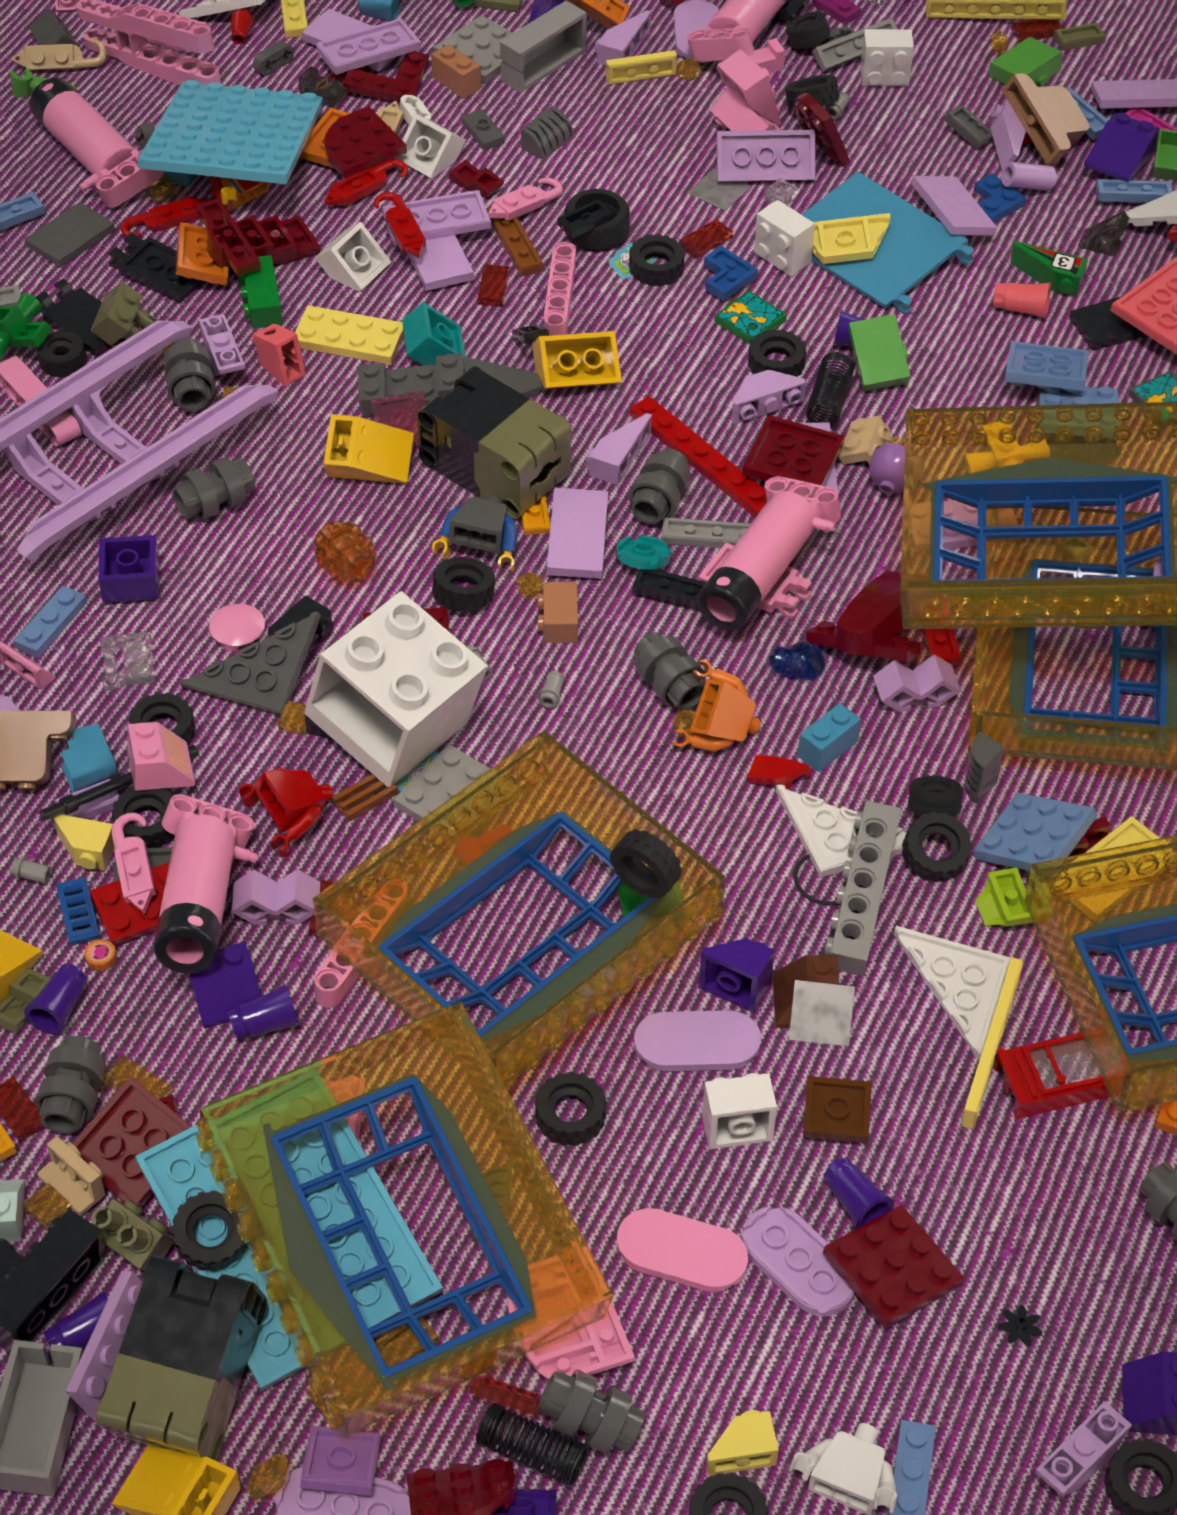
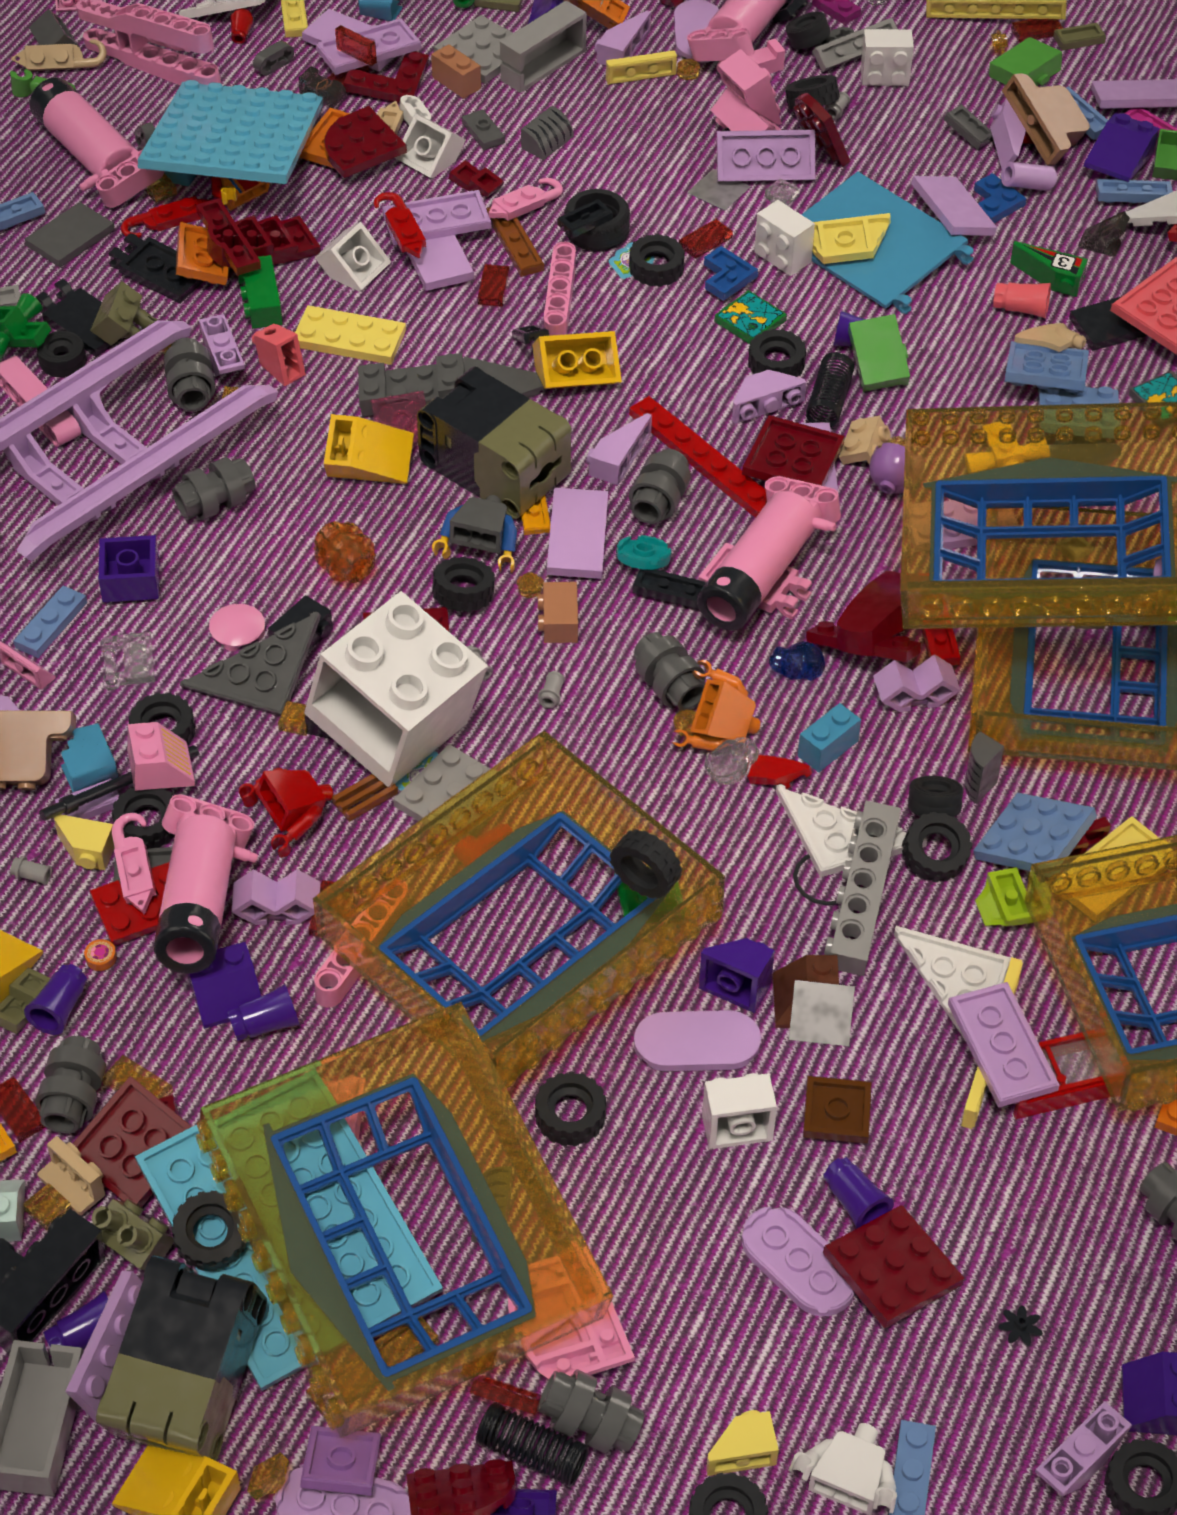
blue slope [56,878,100,945] -> none
red plate [324,159,408,206] -> none
teal slope [402,302,466,365] -> none
bright pink tile [617,1208,748,1292] -> none
light grey tile [662,517,750,548] -> none
none -> clear red tile [335,25,377,66]
none -> clear hair [704,737,759,785]
none -> lavender tile [948,982,1059,1108]
none -> tan arm [1014,323,1086,352]

